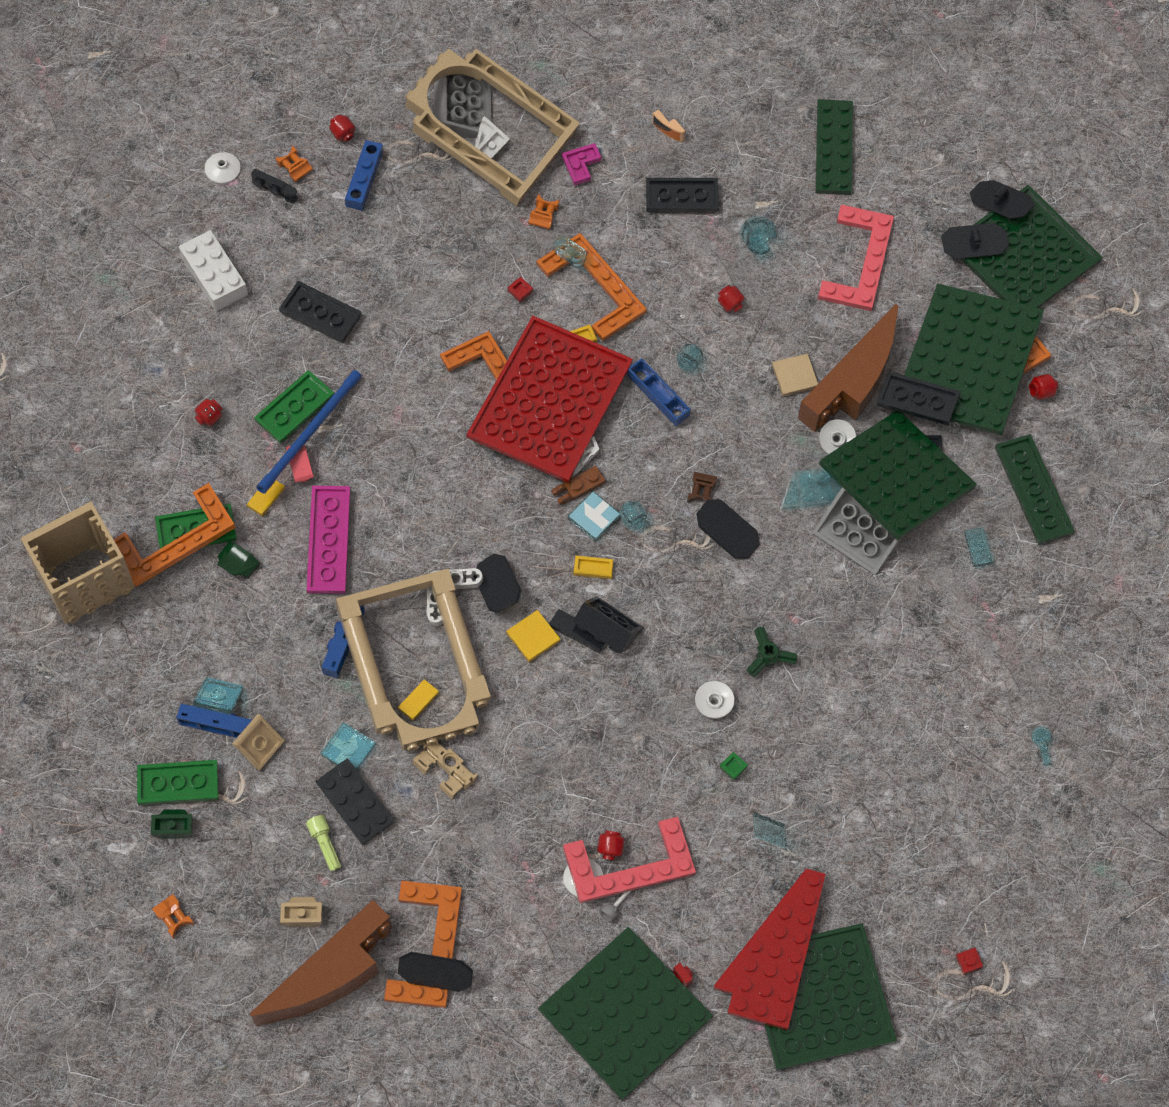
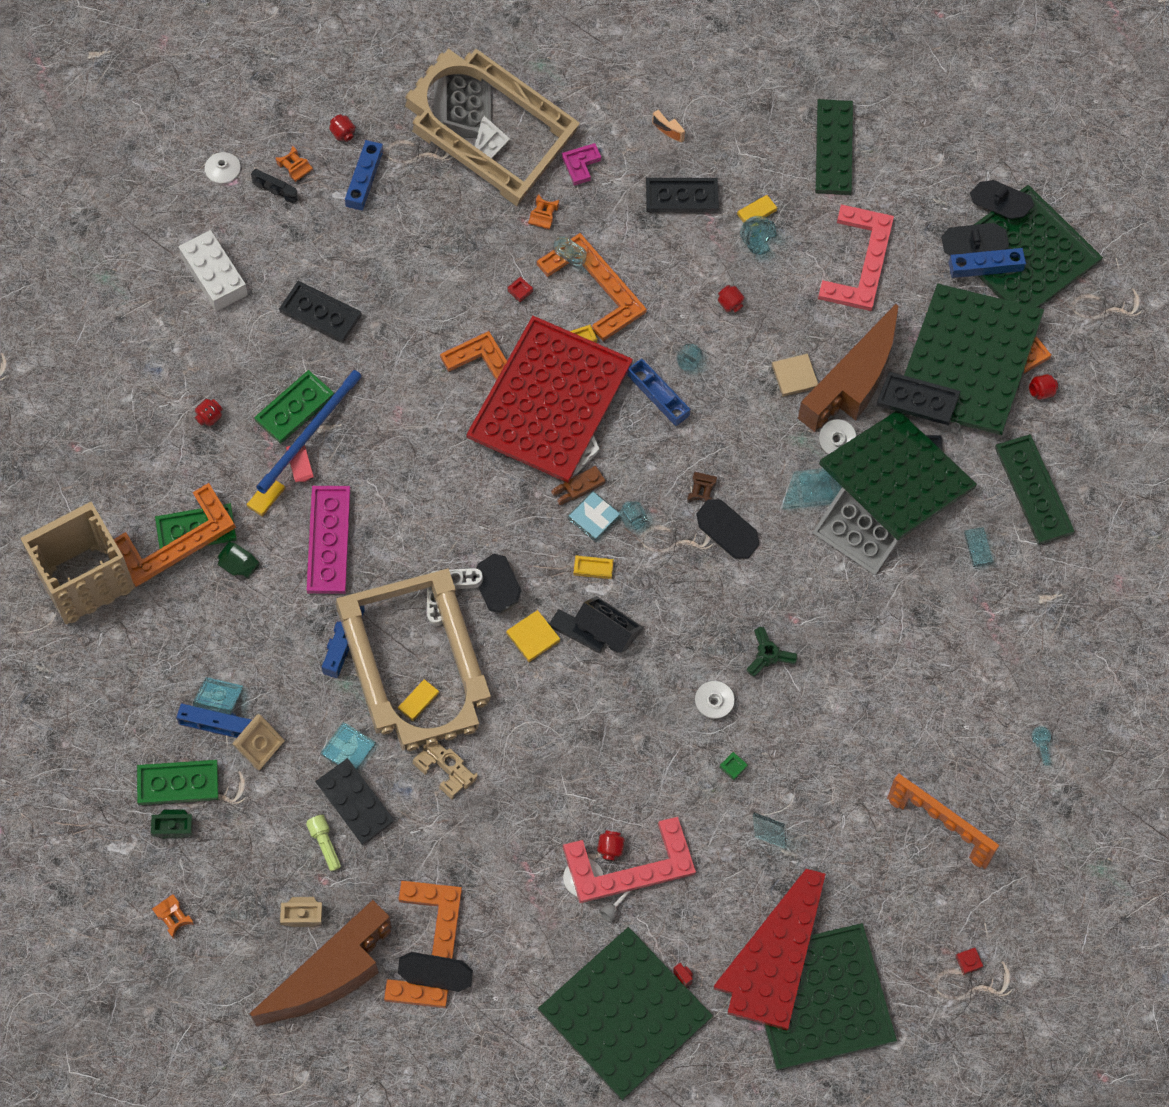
none -> yellow tile [737,195,777,227]
none -> orange plate [887,773,999,869]
none -> blue piece [948,248,1026,278]

